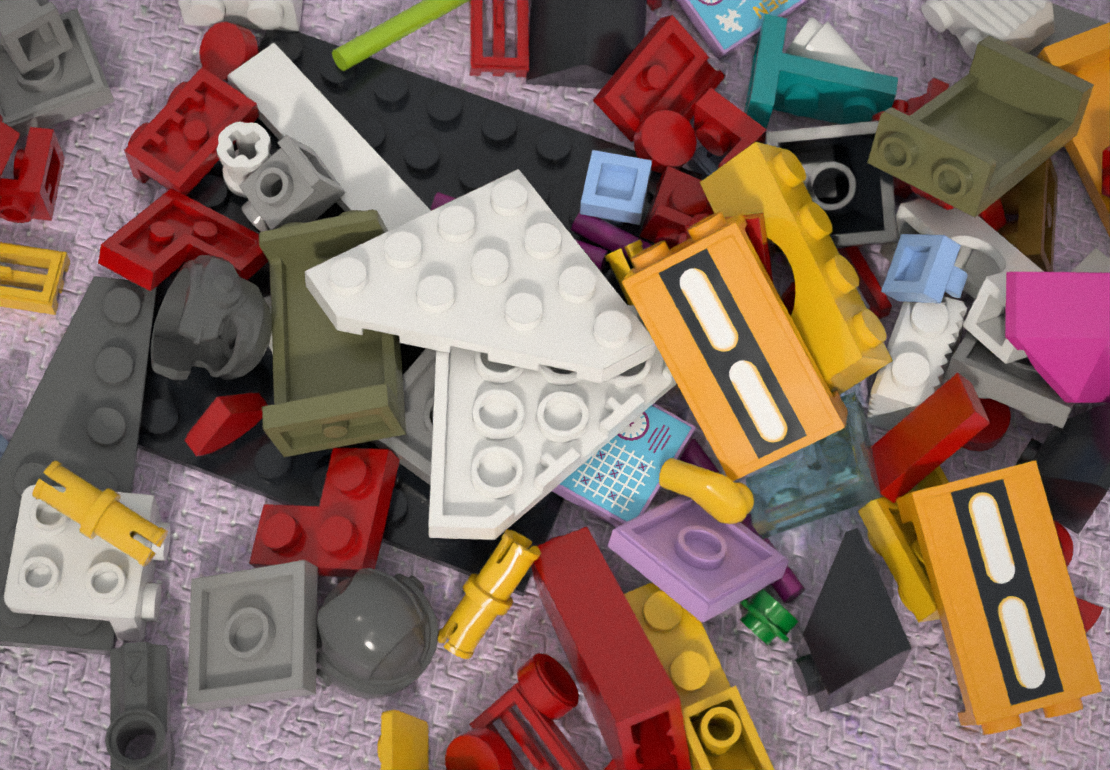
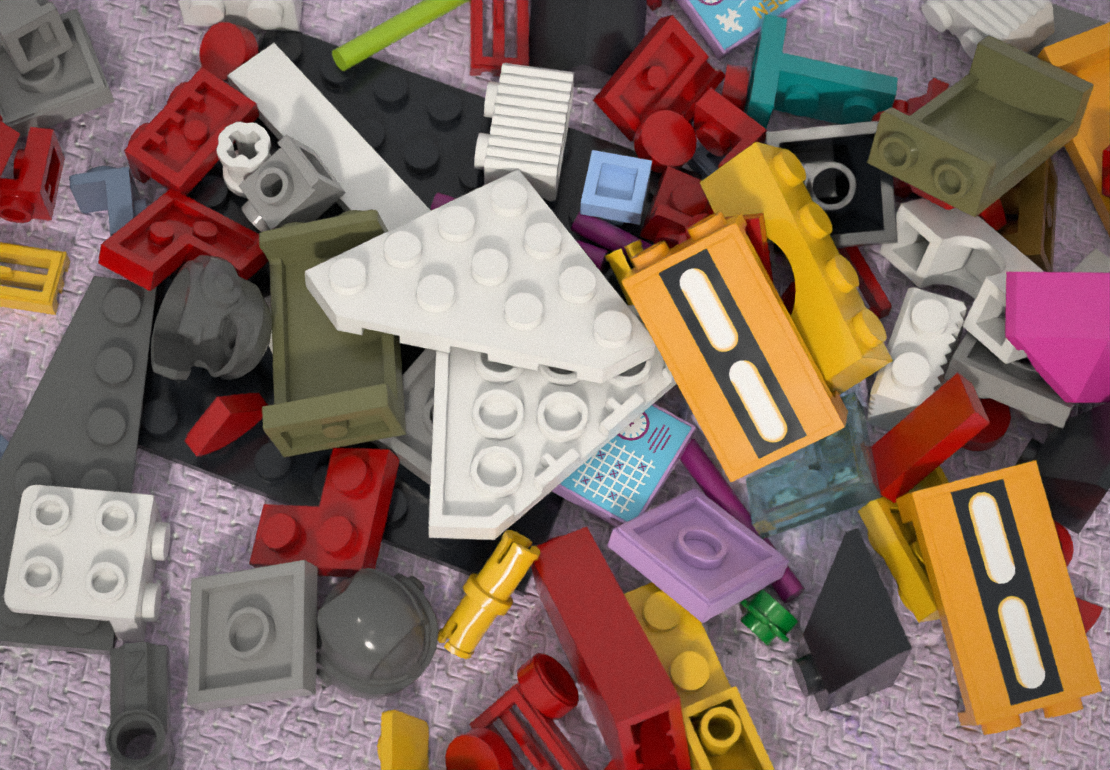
yellow pin [32,460,168,567] -> none
yellow arm [659,458,754,524] -> none
white cone [785,17,874,72] -> none
light blue tile [881,234,968,303] -> none
none -> sand blue bracket [69,166,150,236]
none -> white brick [474,63,574,202]
none -> red tile [722,64,750,112]

